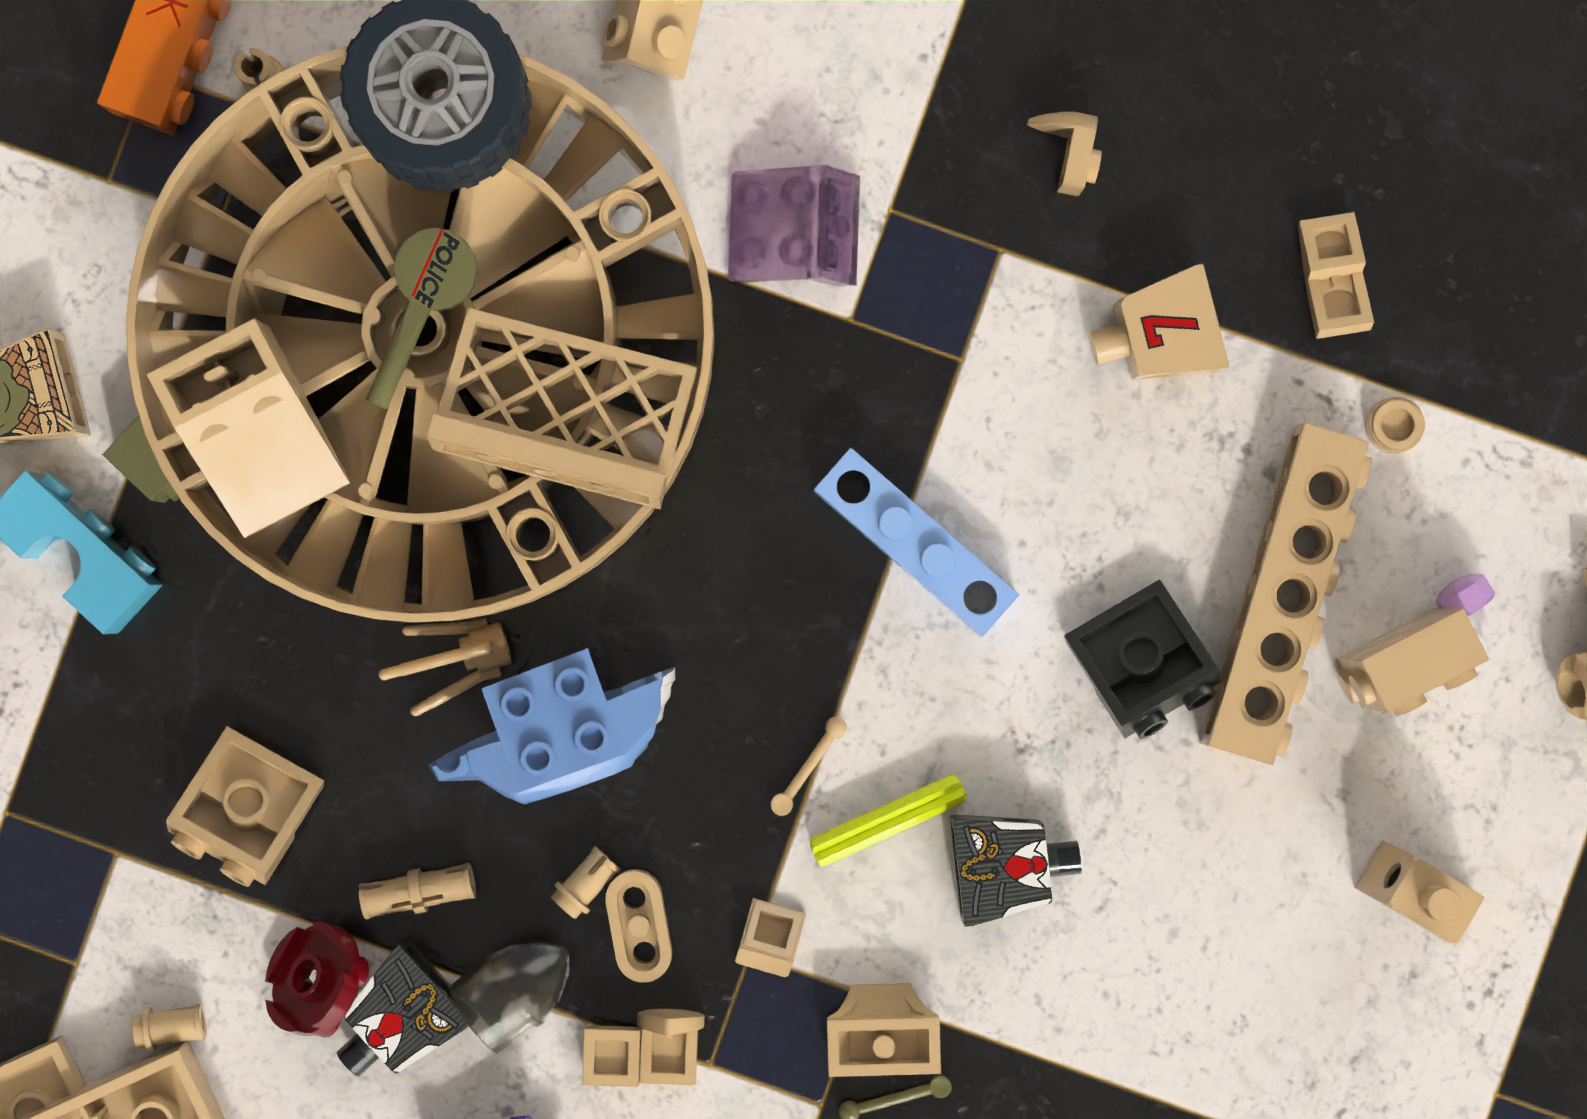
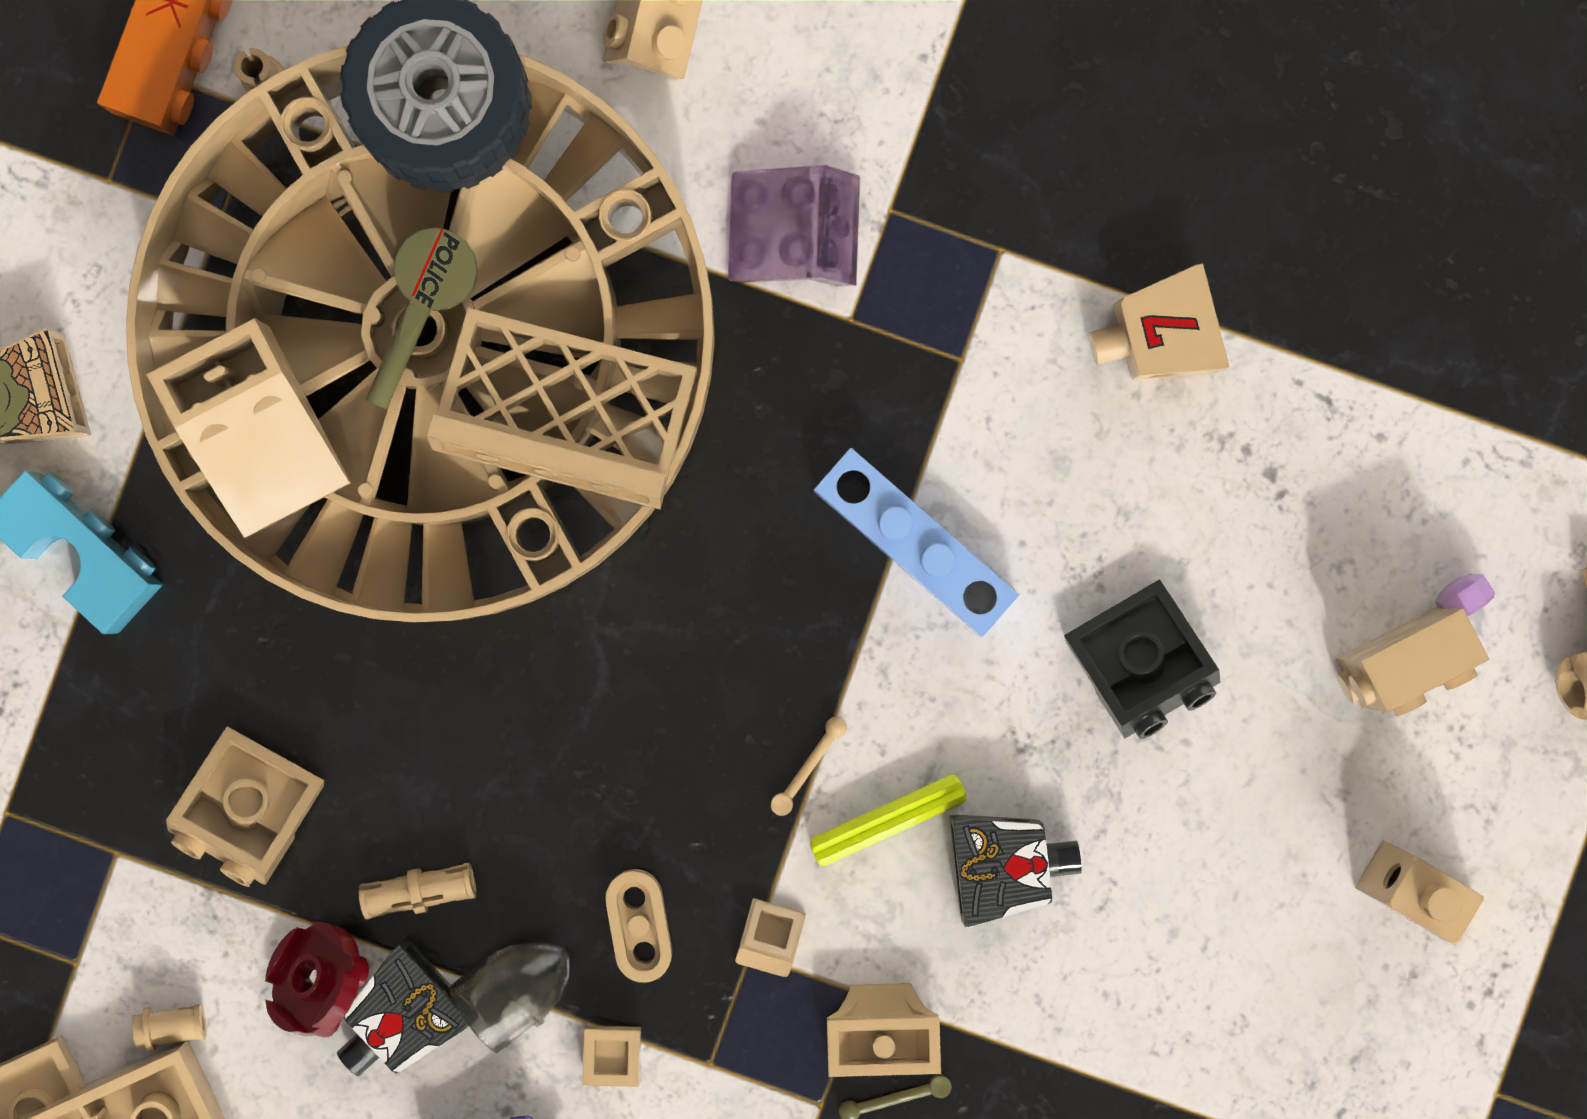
olive brick [102,416,180,503] -> none
tan plant [379,617,512,716] -> none
medium blue animal [428,648,675,805] -> none
tan pin [551,846,621,919] -> none
tan tile [637,1009,705,1085] -> none
tan plate [1027,112,1102,196] -> none
tan brick [1200,423,1372,765] -> none
tan slope [1298,212,1374,339] -> none
tan tile [1365,397,1425,453] -> none

